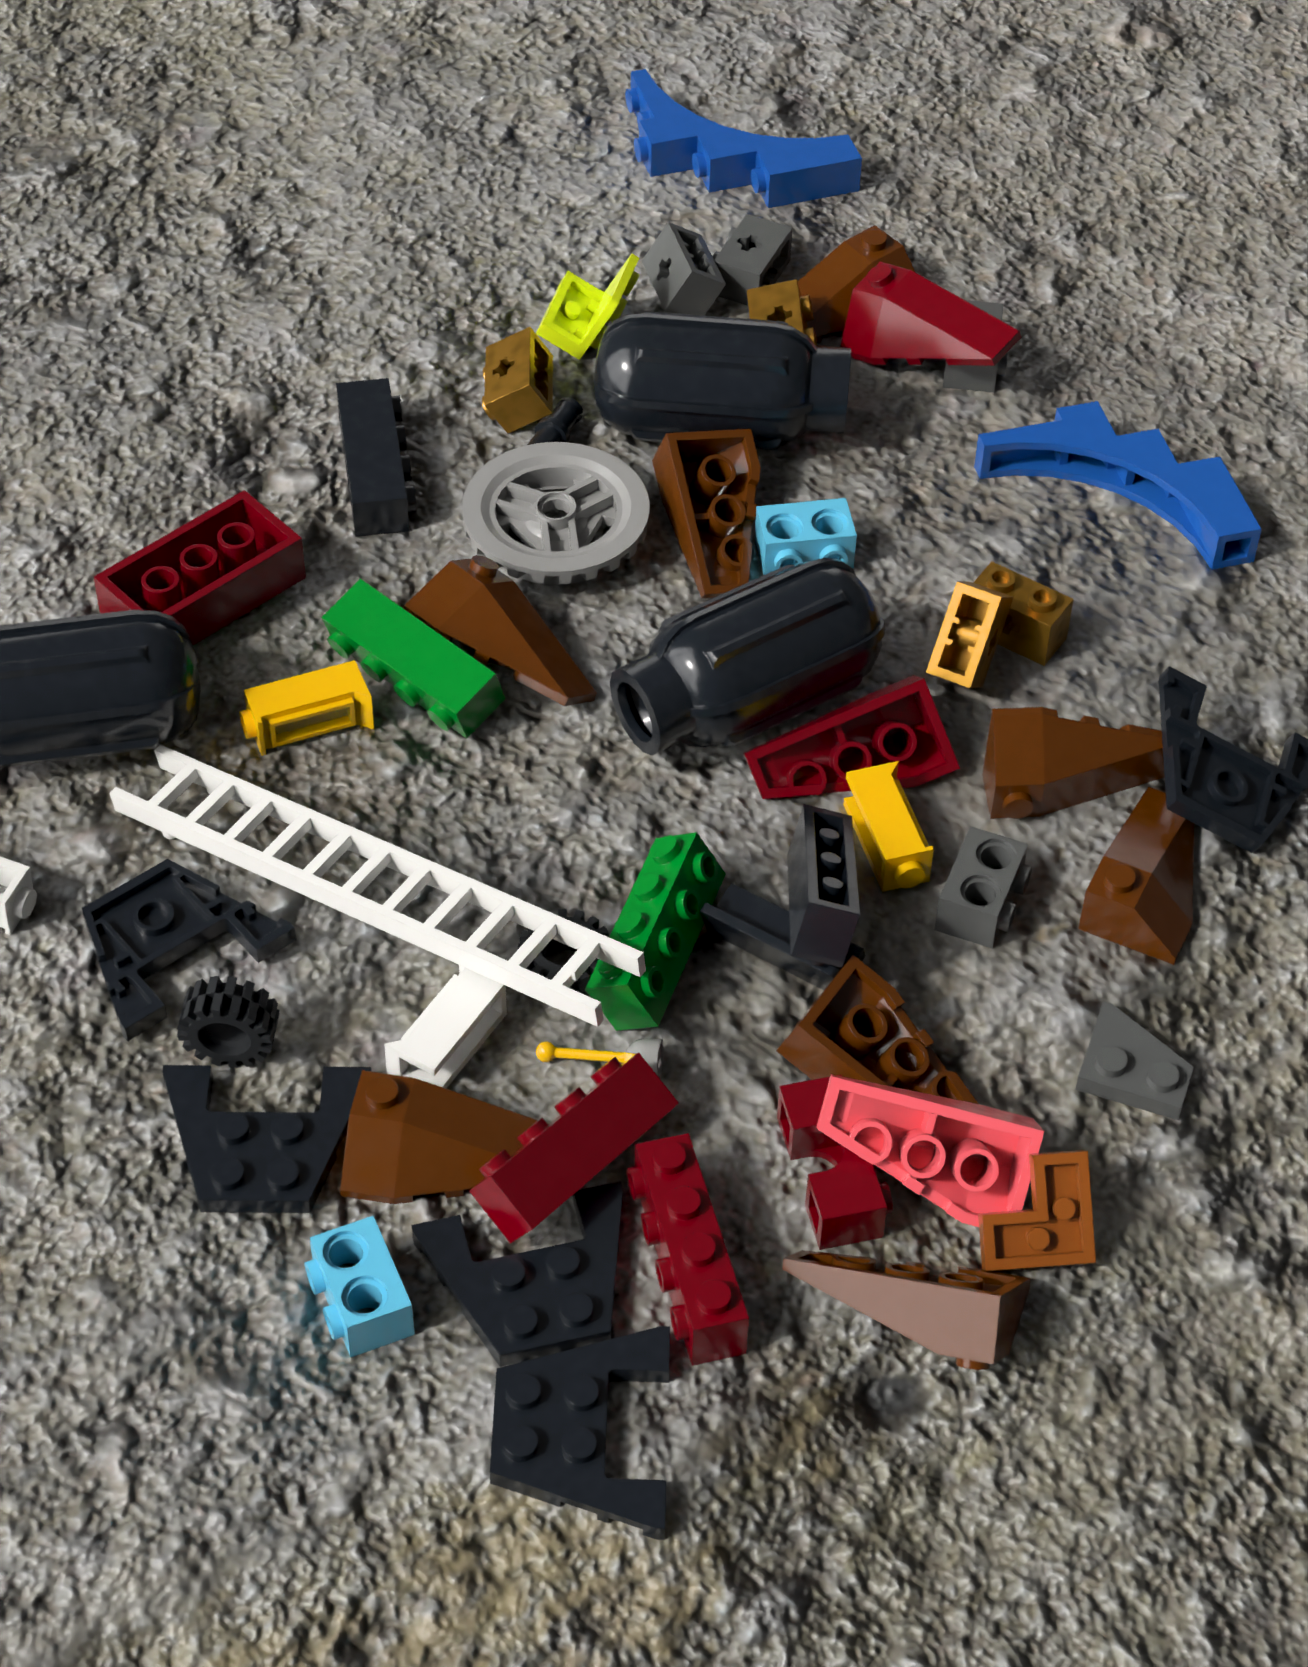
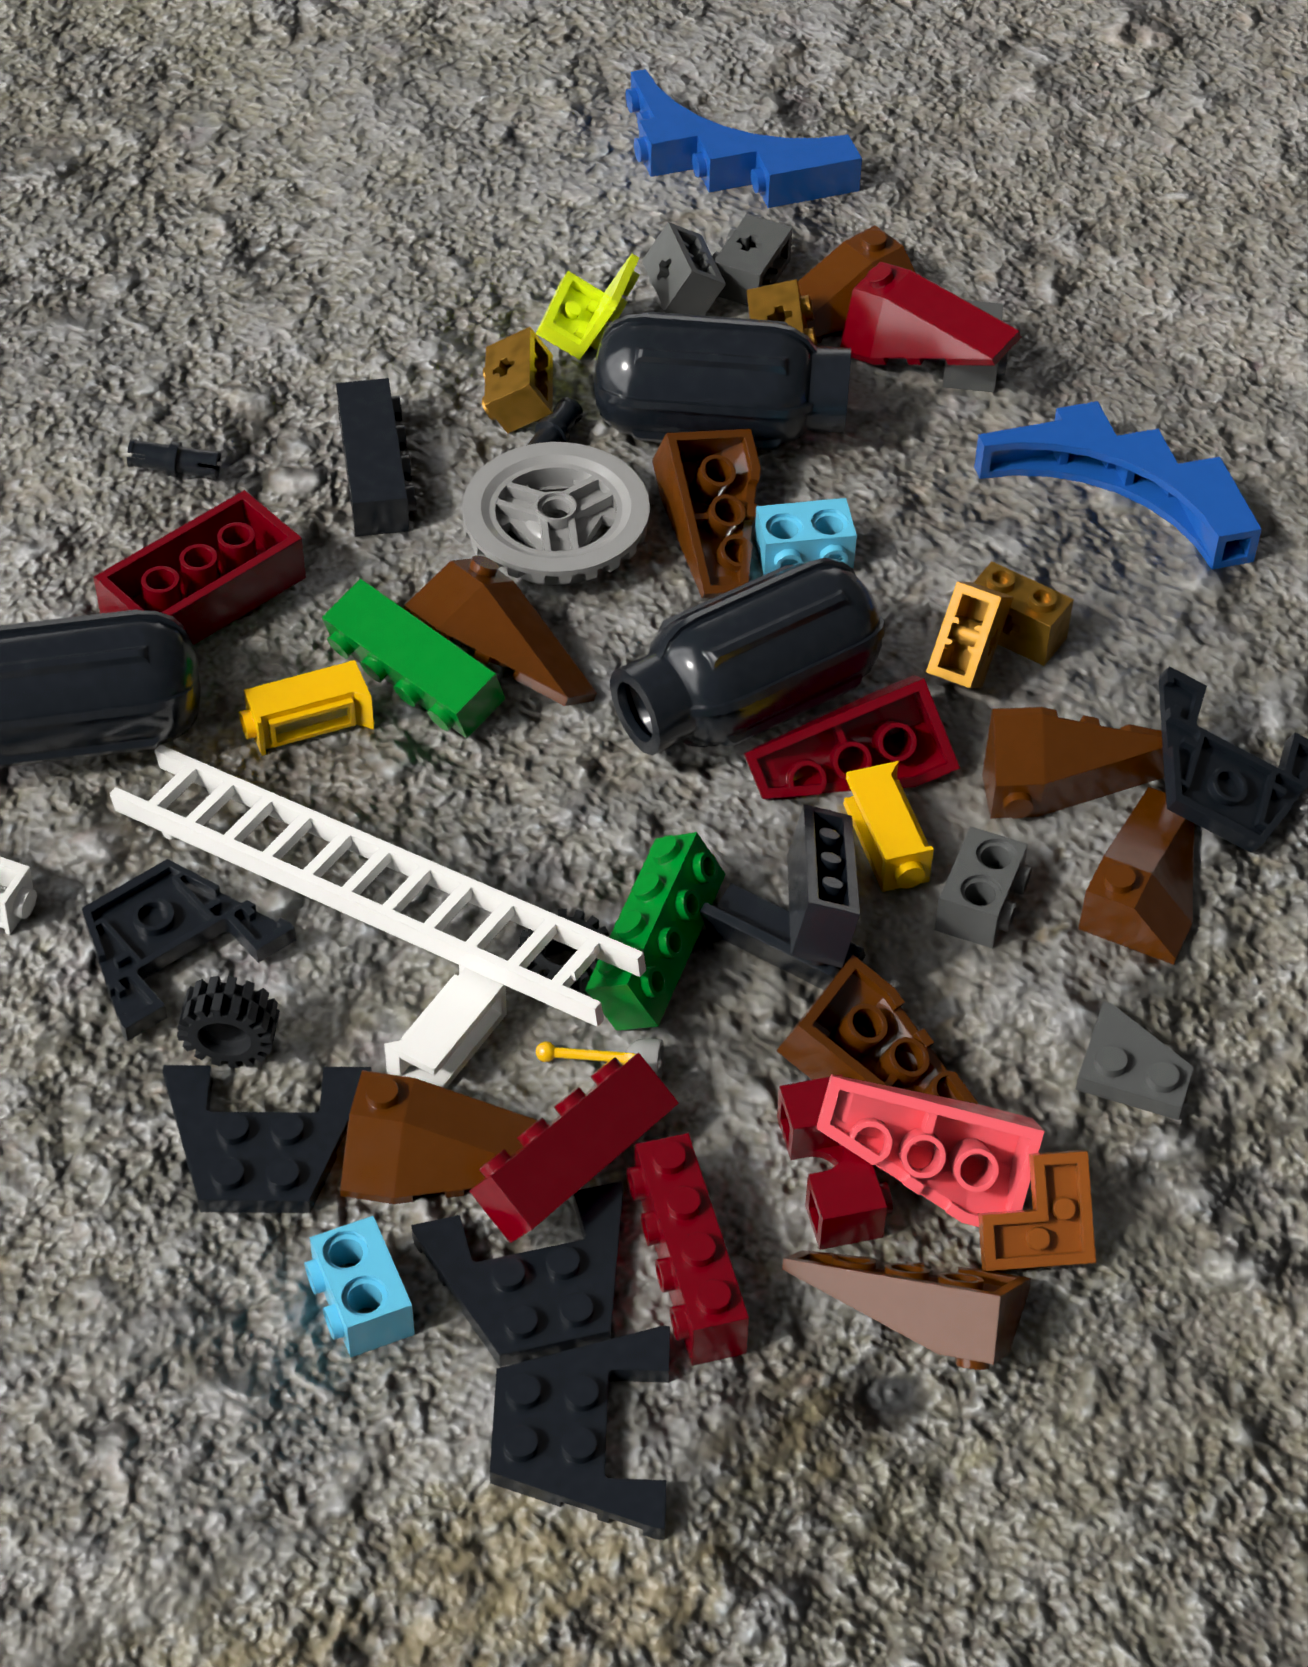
none -> black pin [127,438,221,480]

